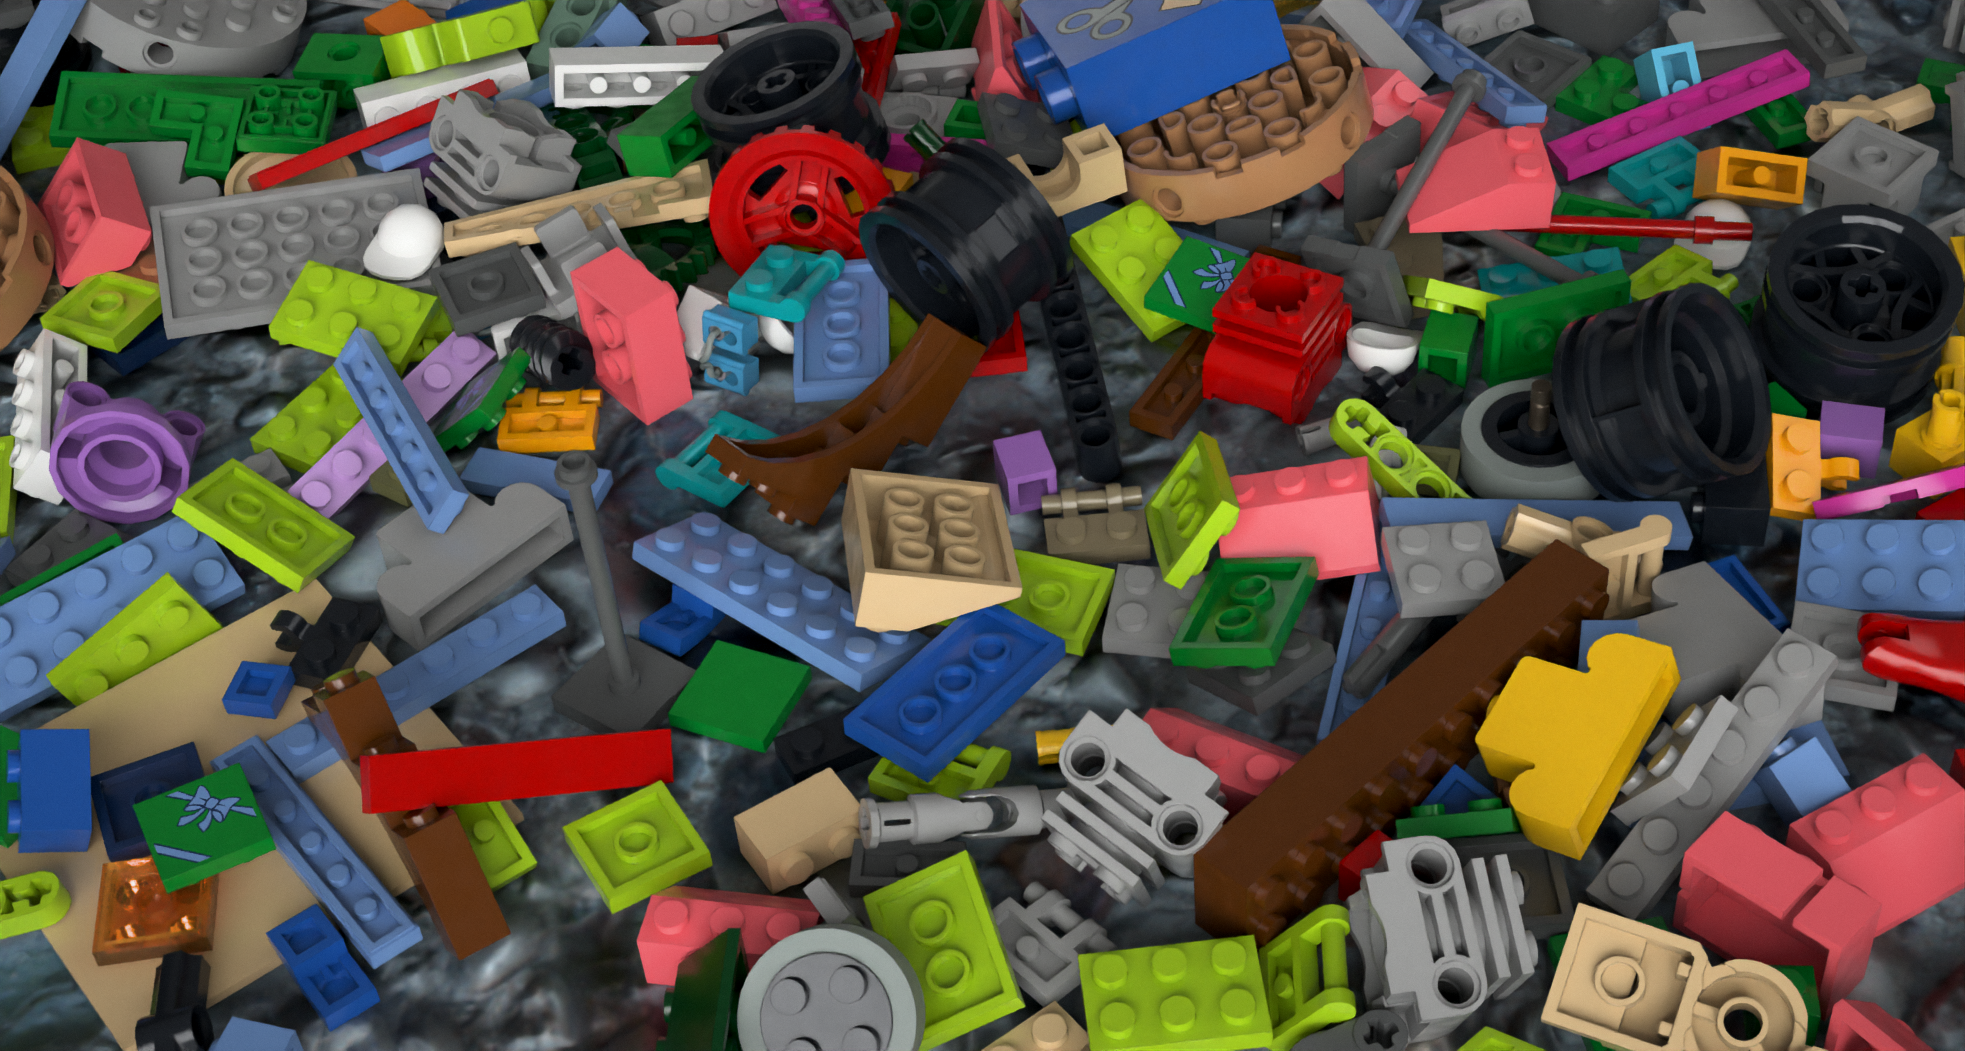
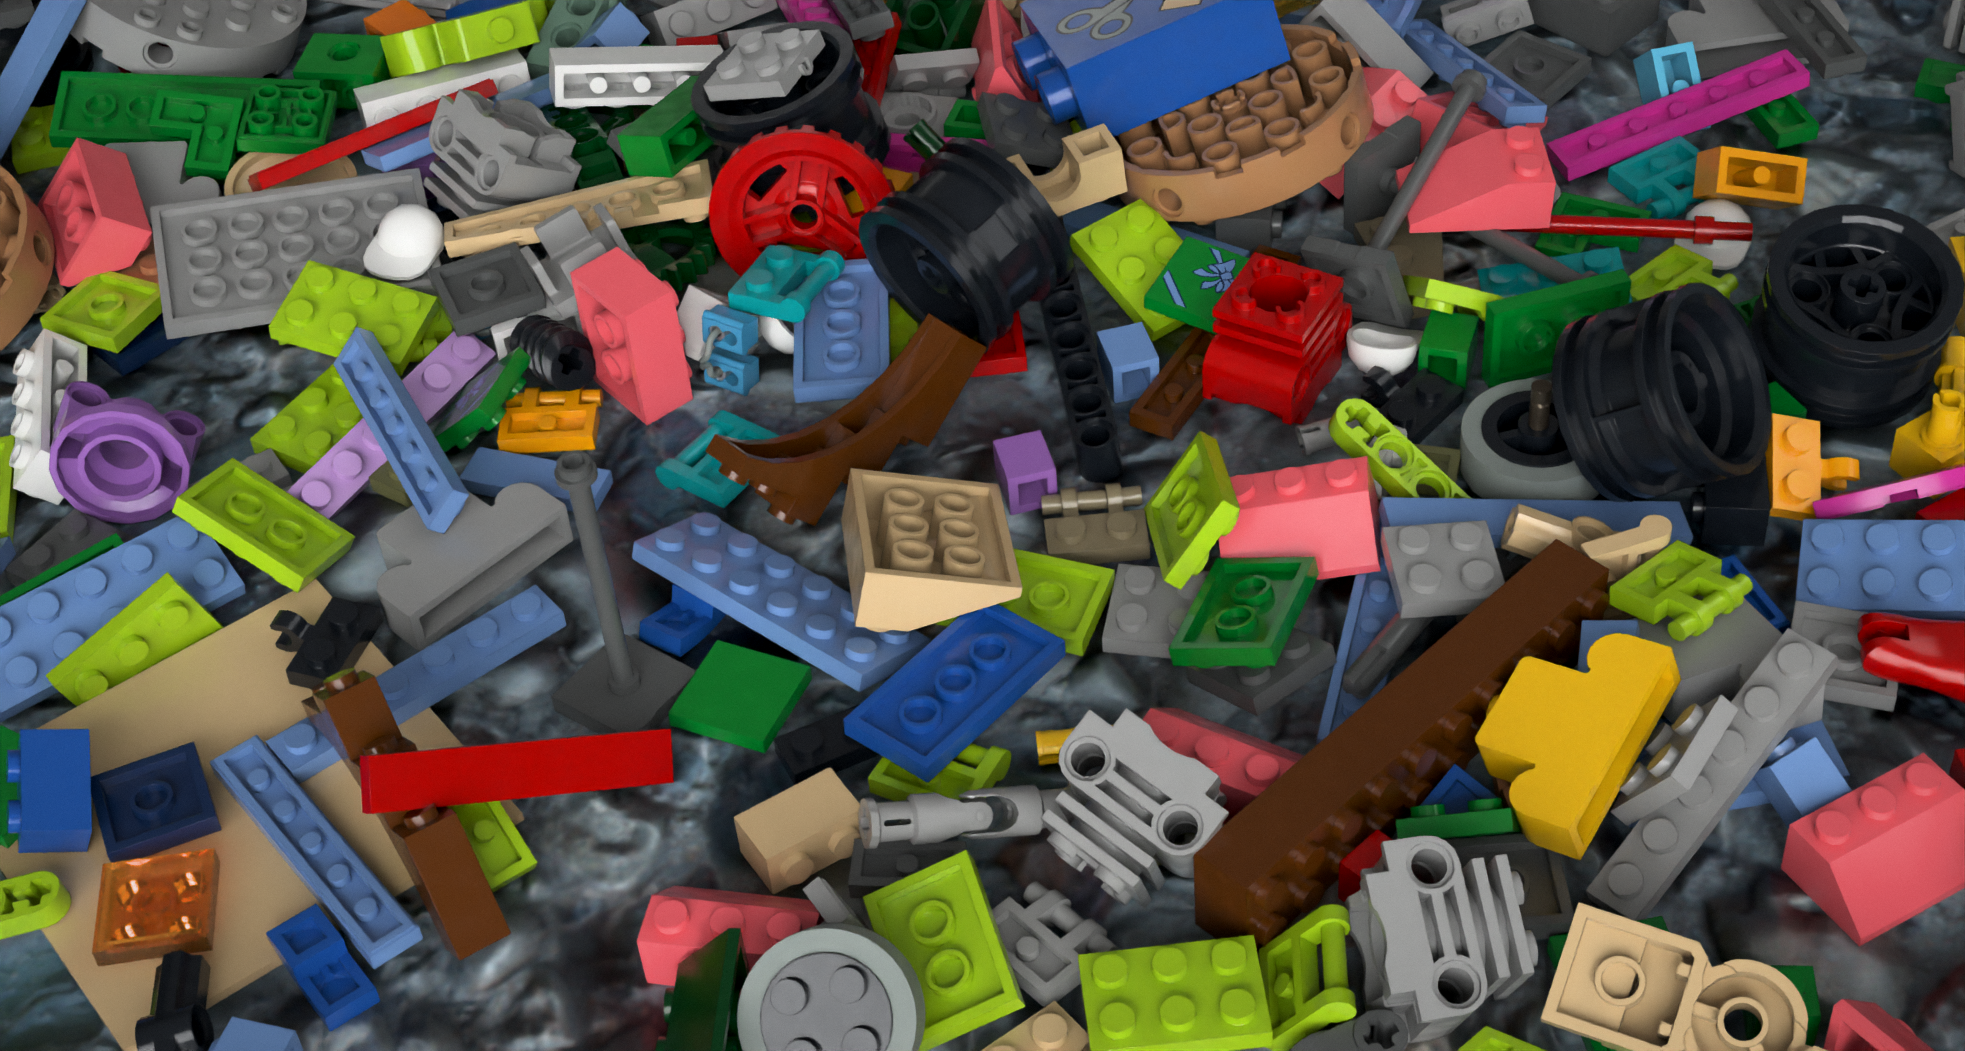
green tile [132,762,276,894] -> none
blue plate [222,661,296,719] -> none
lime plate [562,780,713,914] -> none
green plate [1555,55,1649,125] -> none
coral piece [1672,810,1882,1021] -> none
tan piece [1804,84,1936,142] -> none
light grey panel [1806,116,1939,216] -> none
medium lavender brick [1810,400,1885,479] -> none
none -> light grey plate [703,28,826,101]
none -> medium blue brick [1096,322,1159,404]
none -> lime plate [1609,540,1753,641]

